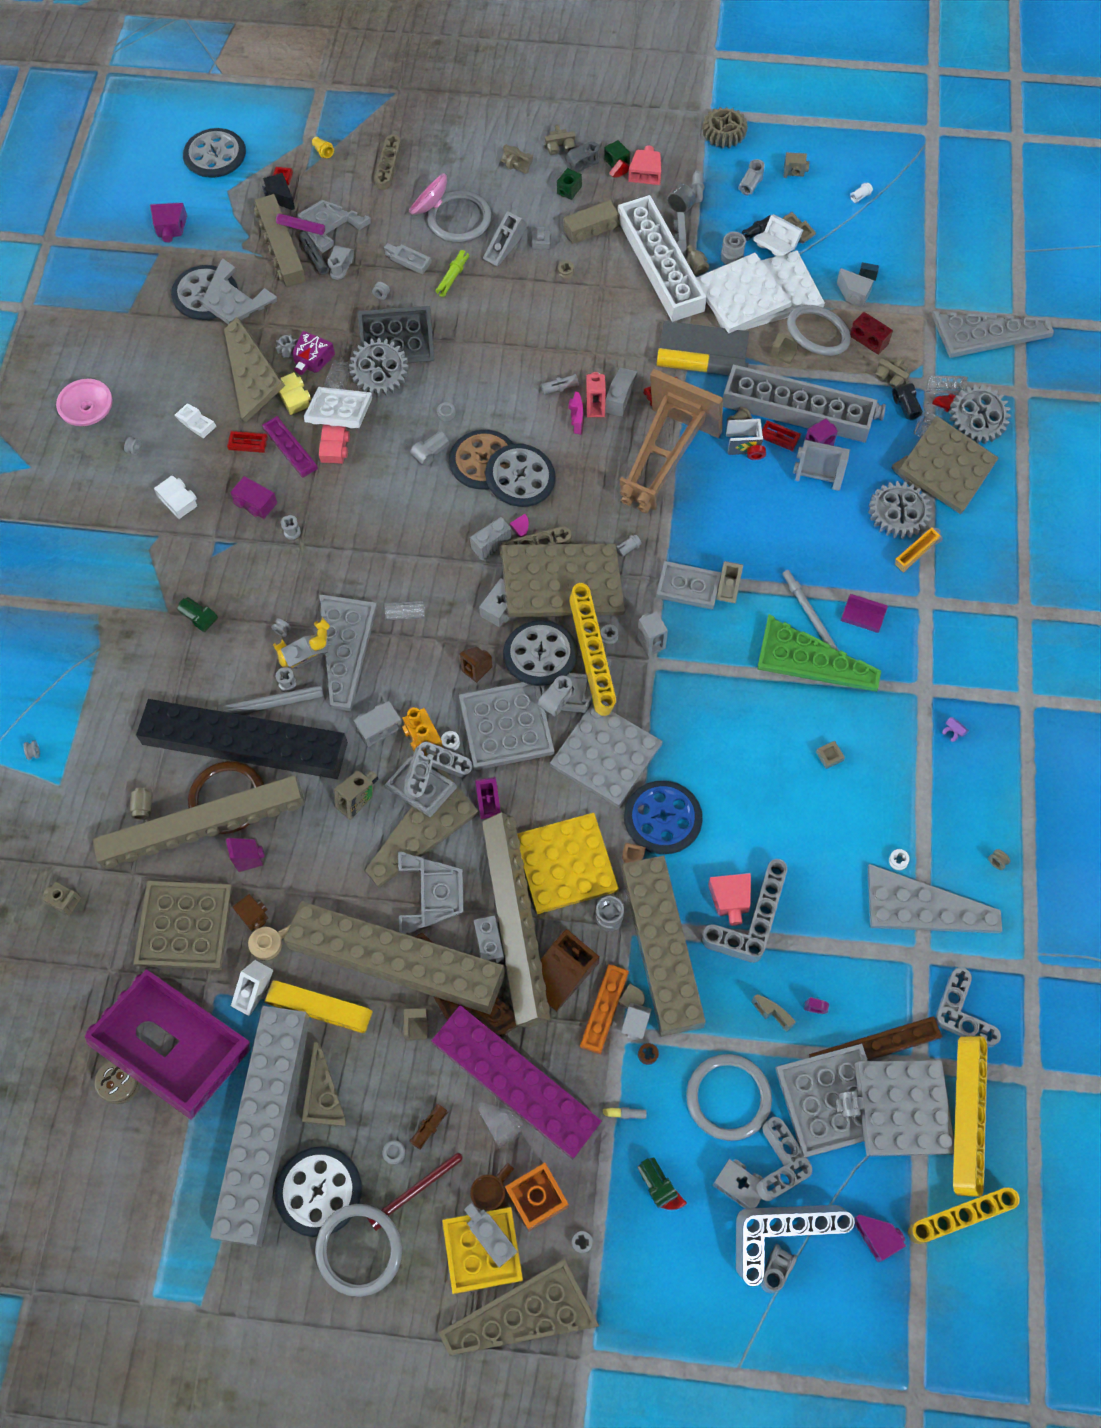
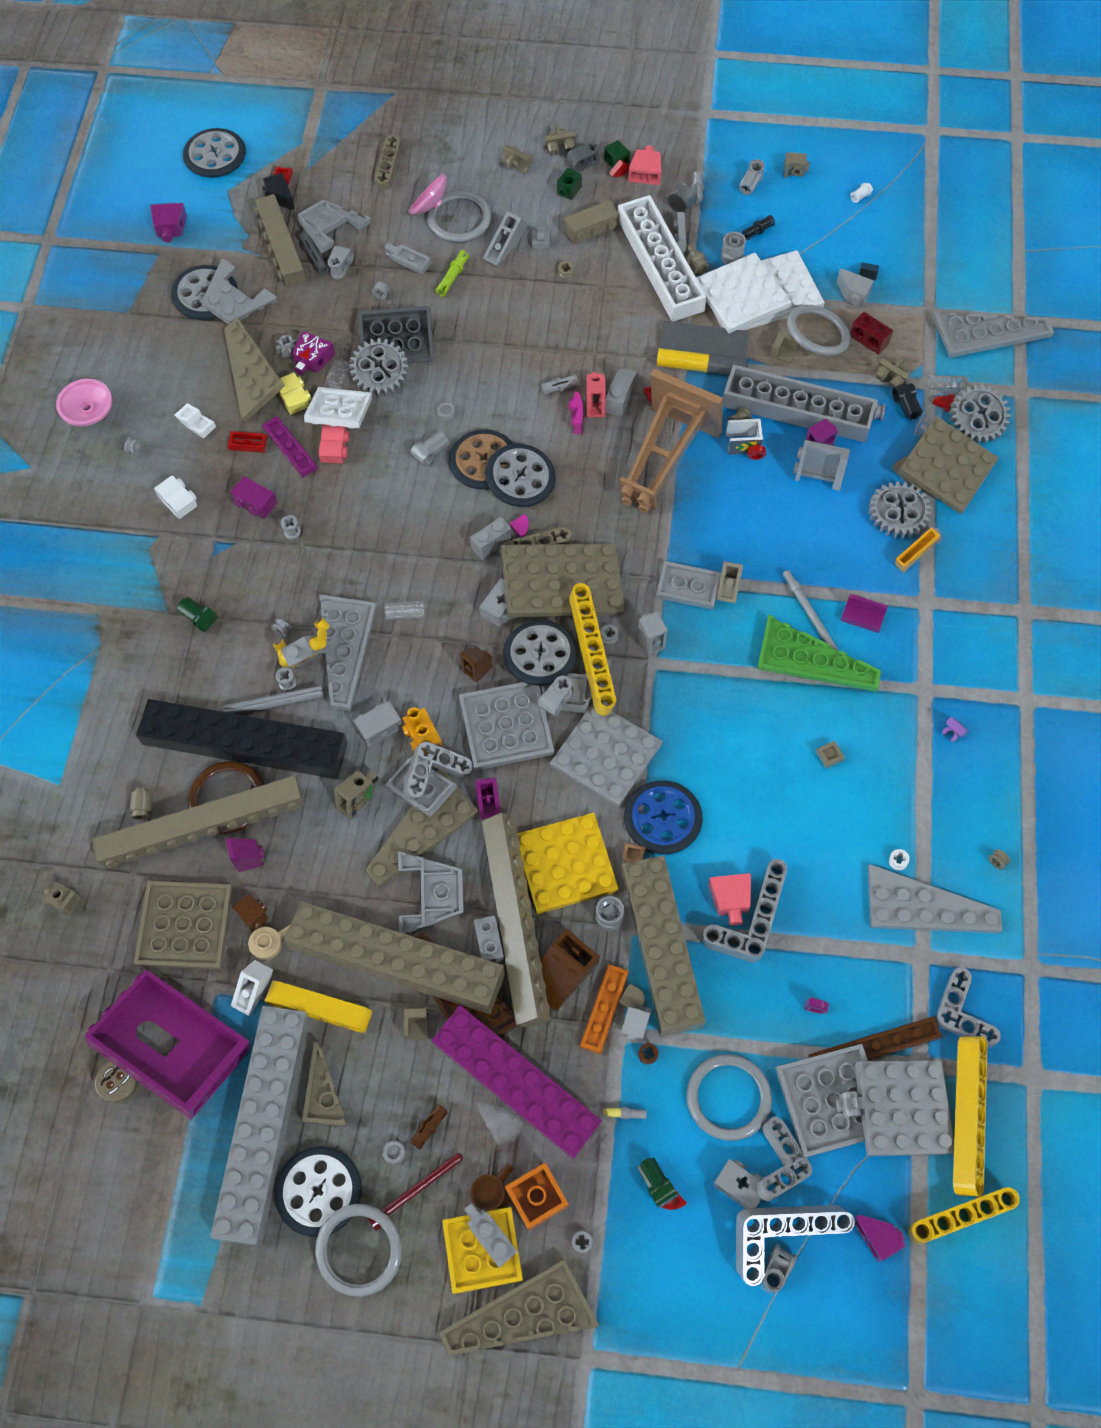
light grey bush [24,740,40,760] -> none
magenta axle [276,213,325,235] -> none
yellow cone [312,137,334,158] -> none
white bush [441,731,460,751] -> none
light grey pin [616,534,642,557] -> none
dark tan gear [702,107,748,148] -> none
dark tan slope [752,994,796,1032] -> none
white bracket [753,214,803,256] -> none
red tile [762,420,801,451] -> none
dark tan slope [782,212,816,244] -> none

